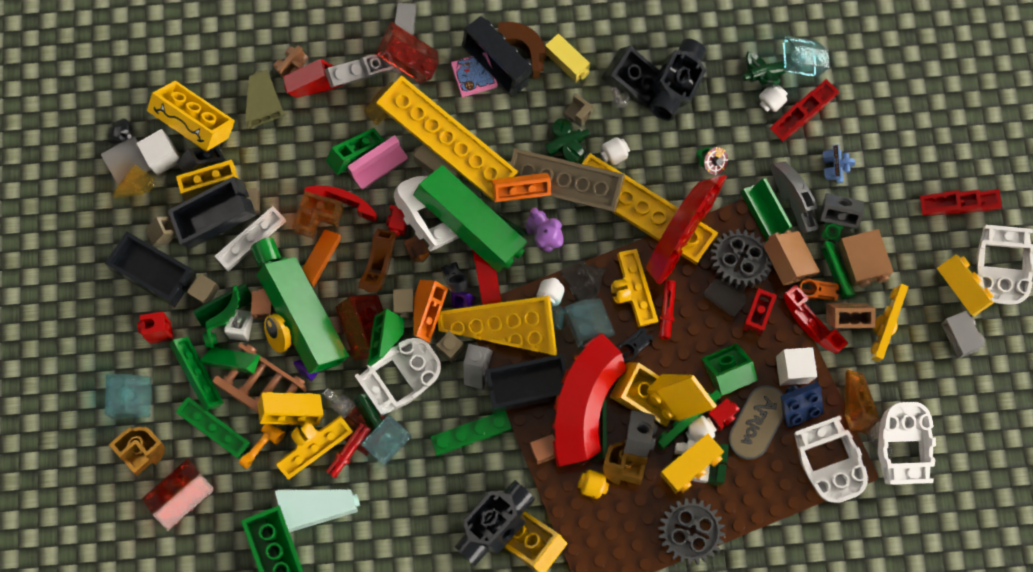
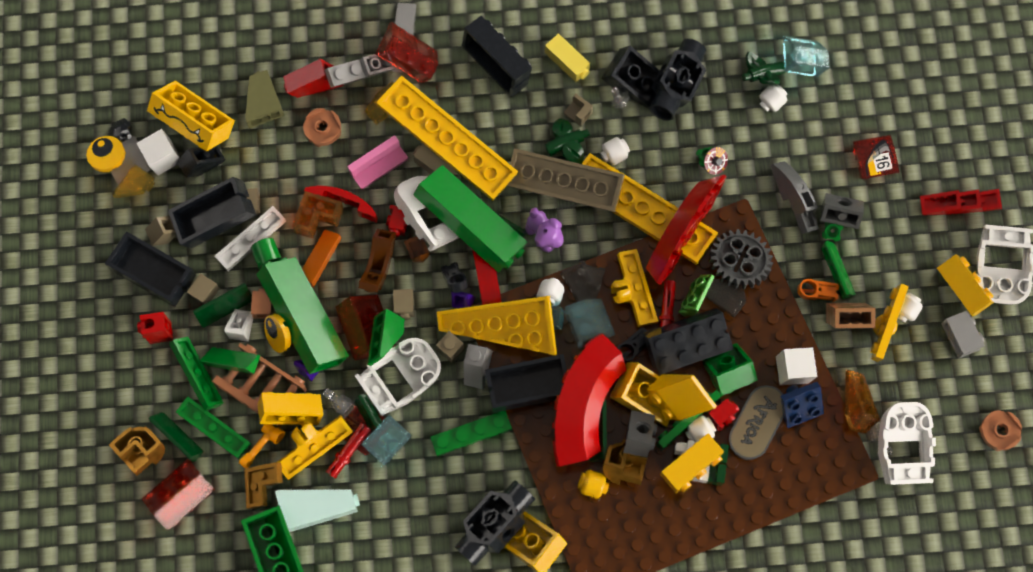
clear light blue slope [105,374,151,419] -> none
yellow brick [176,160,239,201] -> none
green plant [203,285,239,349] -> none
medium nougat hips [273,45,309,80] -> none
green slope [326,128,385,175] -> none
orange slope [414,280,448,343] -> none
tile [451,52,498,98] -> none
orange slope [491,173,551,202] -> none
reddish brown arch [498,22,546,79] -> none
nougat brick [530,434,555,465] -> none
dark grey gear [658,498,725,565] -> none
green panel [740,178,792,241] -> none
red brick [742,288,777,337] -> none
medium nougat brick [763,230,820,286] -> none
red slope [770,79,839,142] -> none
red slope [784,285,848,354] -> none
white slope [794,416,868,503] -> none
medium blue hips [823,144,855,183] -> none
medium nougat brick [838,229,894,288] -> none
none -> yellow tile [86,136,126,172]
none -> dark green slope [149,412,204,462]
none -> pearl gold plate [244,462,283,509]
none -> nougat plate [303,108,341,147]
none -> black piece [643,308,733,375]
none -> bright green slope [679,274,715,317]
none -> slope [853,135,899,179]
none -> white head [898,292,923,323]
none -> nougat plate [979,410,1022,451]

